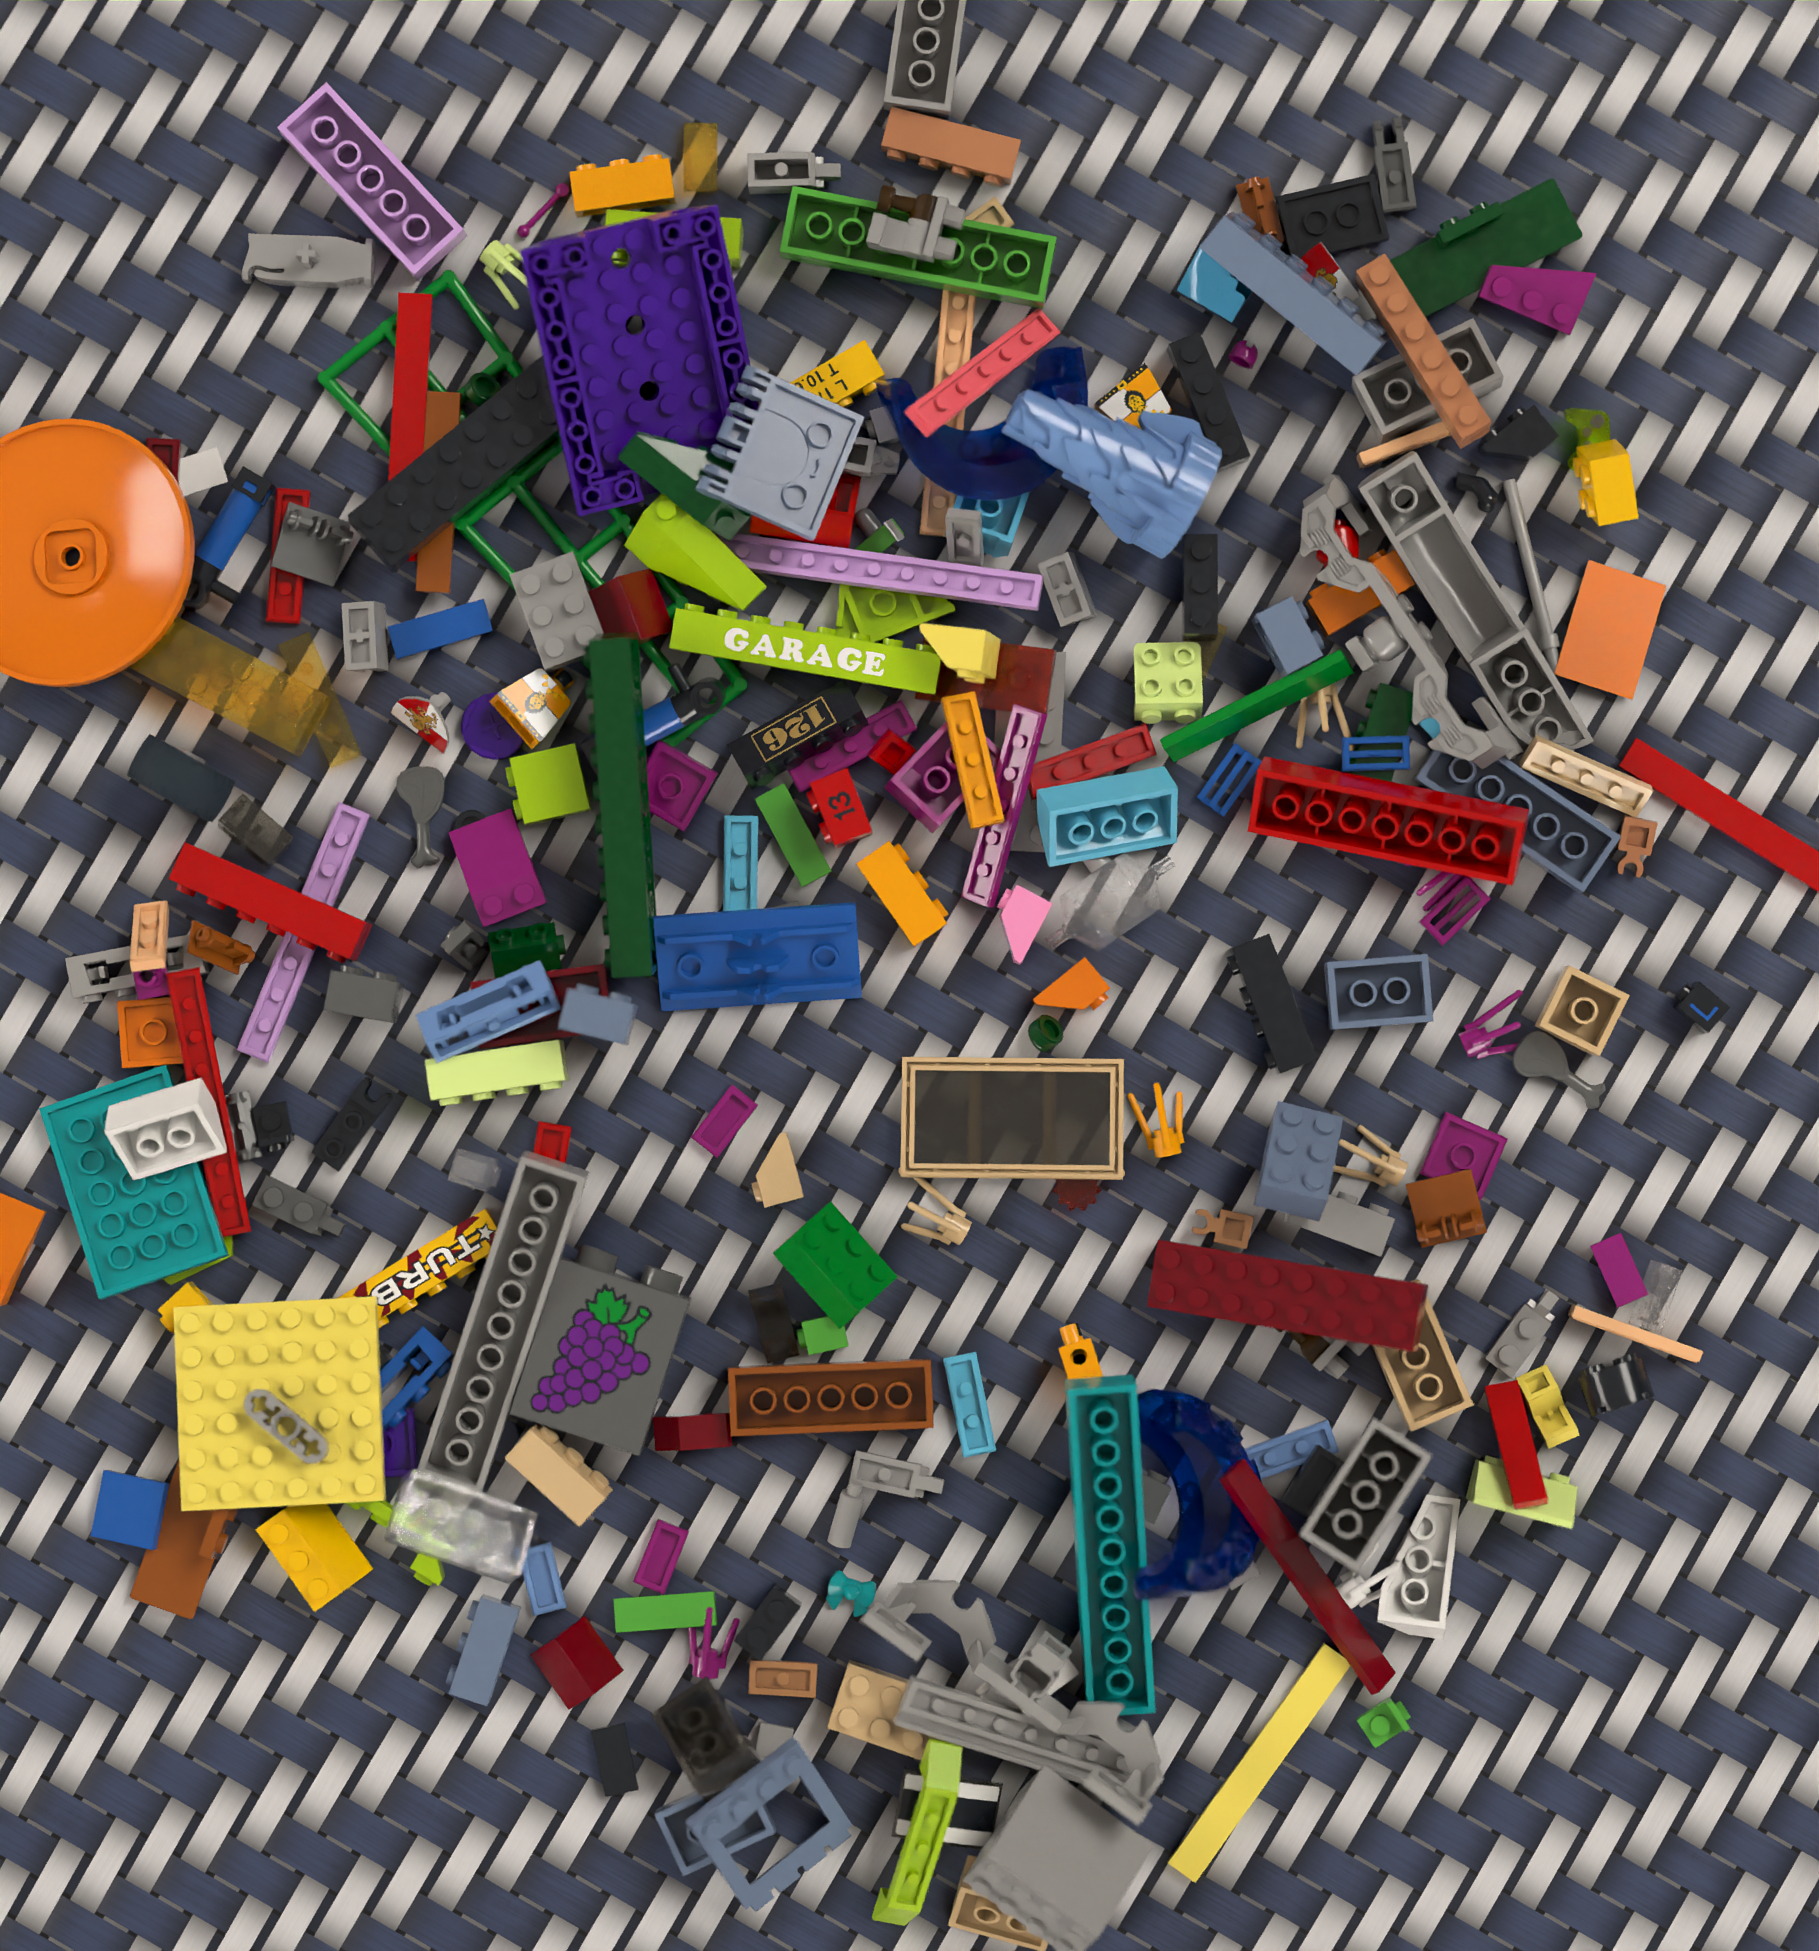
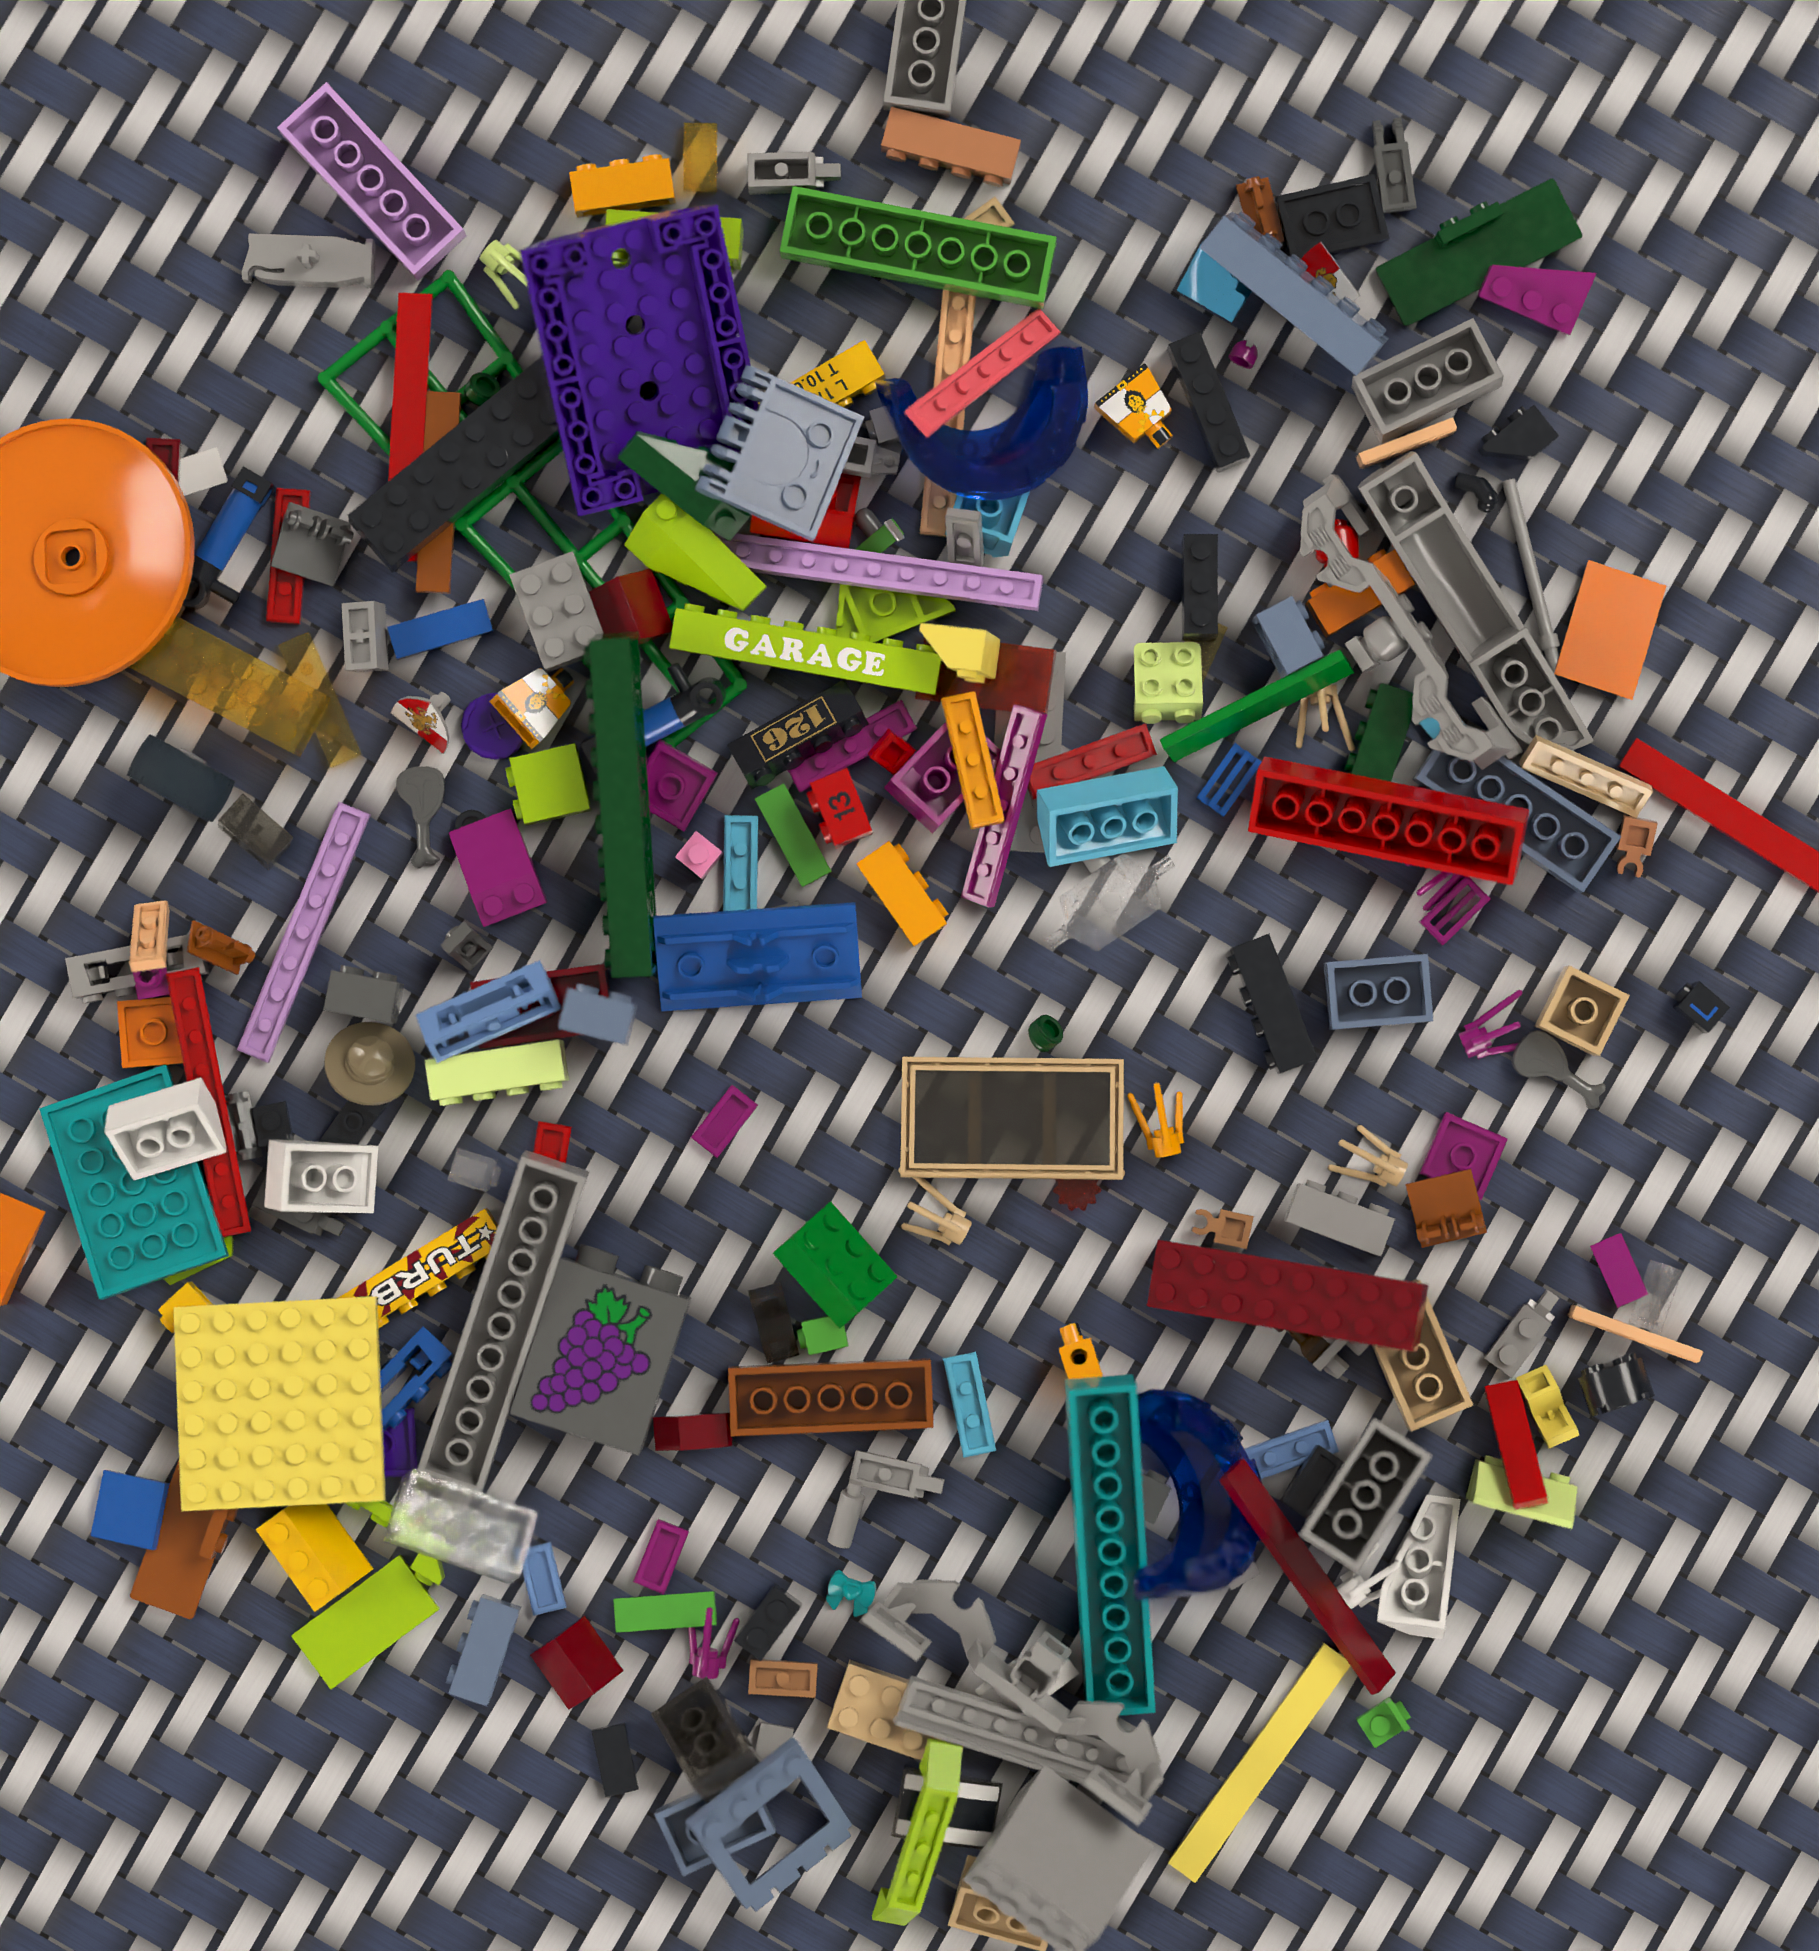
red brick [169,842,373,964] -> none
light grey beam [244,1389,329,1463] -> none
dark green brick [488,922,566,978] -> none
tan slope [504,1423,613,1527] -> none
magenta hinge [517,183,569,238] -> none
tan slope [751,1132,804,1208] -> none
light grey hips [866,184,966,263] -> none
bright pink slope [997,885,1053,965] -> none
medium blue cone [1001,389,1222,559] -> none
orange slope [1032,957,1110,1011] -> none
light grey hinge [1037,552,1097,627] -> none
sand blue brick [1254,1101,1343,1221] -> none
blue tile [1341,736,1410,772] -> none
nougat brick [1355,254,1491,449] -> none
clear neon green piece [1564,408,1610,471] -> none
yellow brick [1573,439,1639,526] -> none
none -> white slope [264,1140,378,1213]
none -> lime tile [291,1554,440,1689]
none -> dark tan hat [324,1022,415,1105]
none -> bright pink brick [675,831,724,880]

